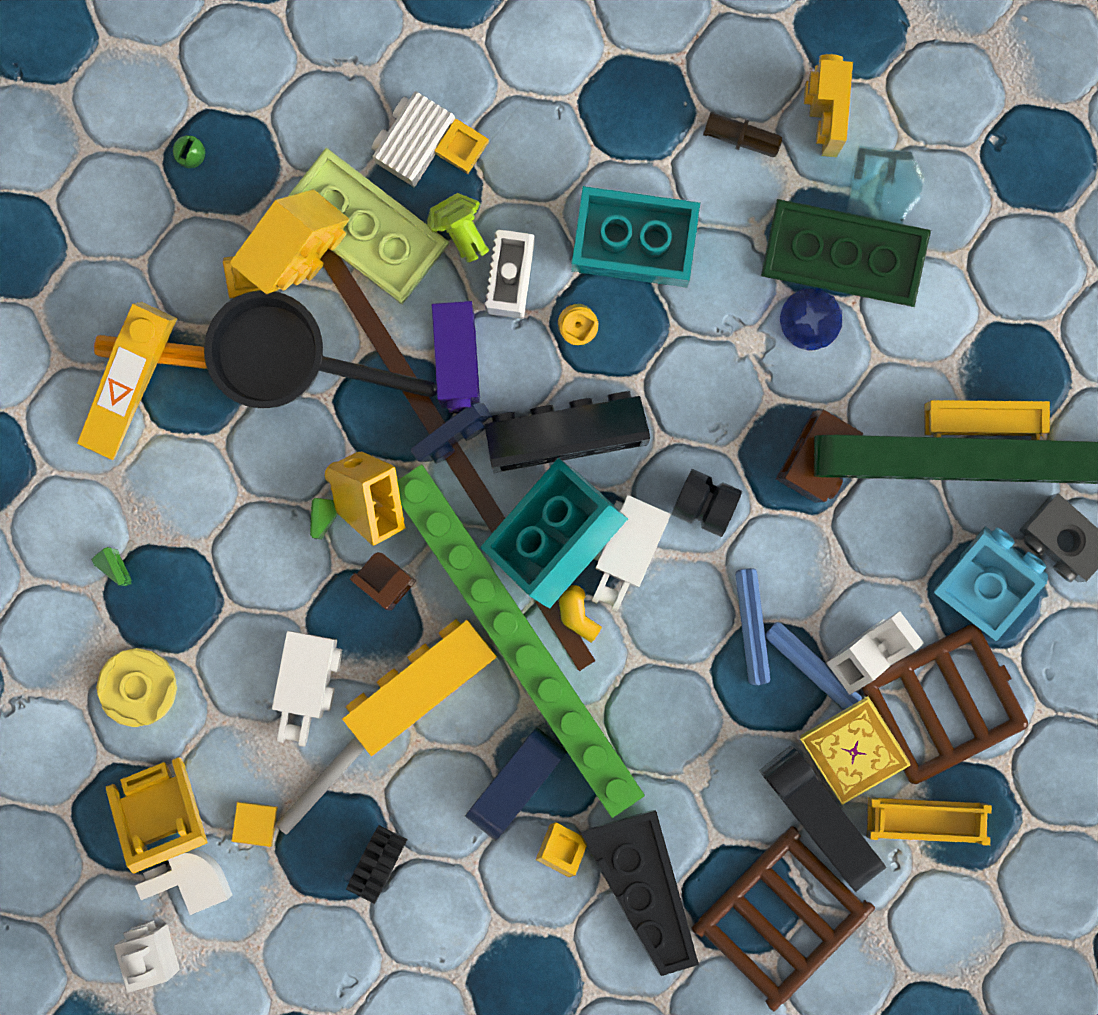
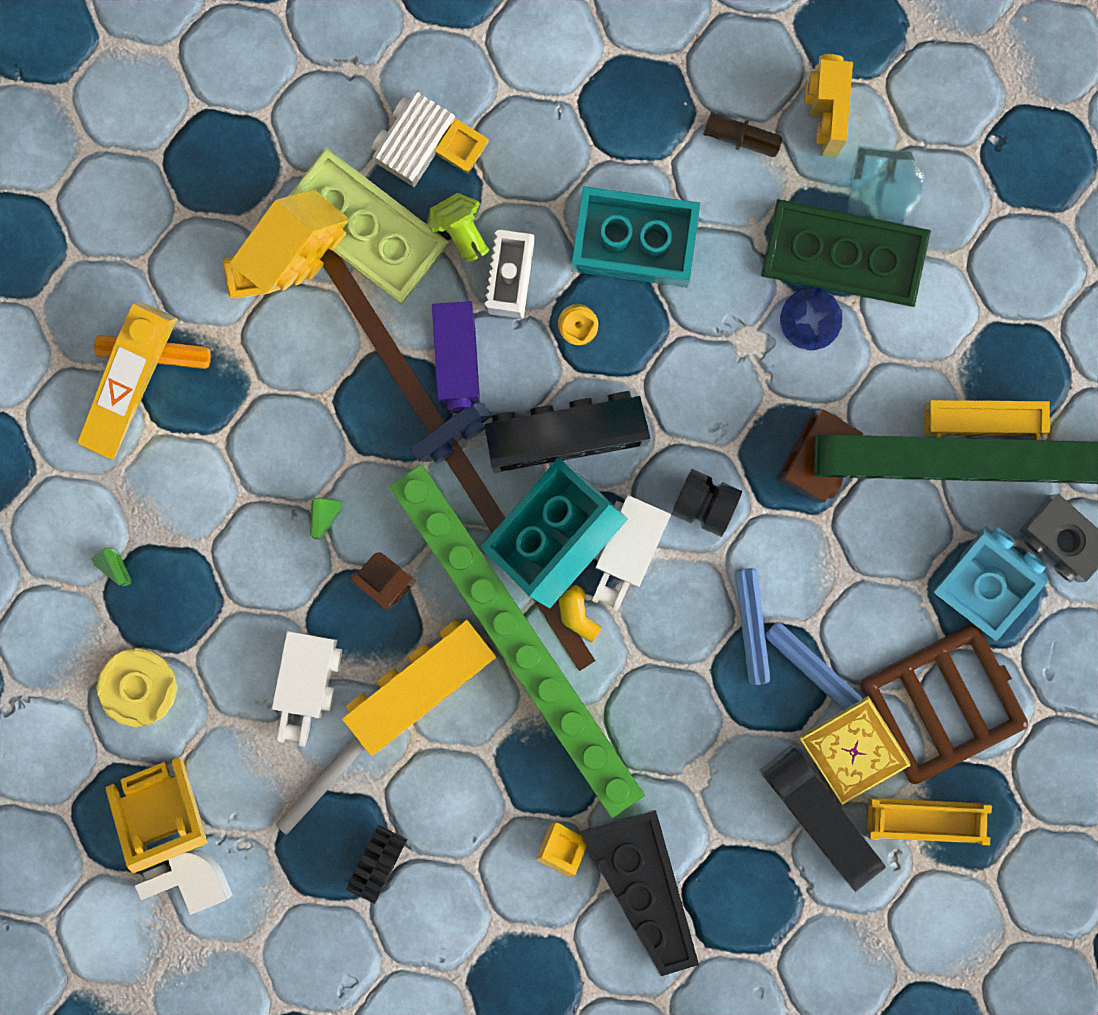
white brick [114,921,180,993] -> none
bright green hinge [173,135,205,168] -> none
black piece [204,290,437,408] -> none
yellow tile [232,801,278,847] -> none
yellow torso [324,451,405,546] -> none
dark blue beam [465,727,567,841] -> none
reddish brown bar [691,826,875,1012] -> none
white brick [826,611,924,695] -> none

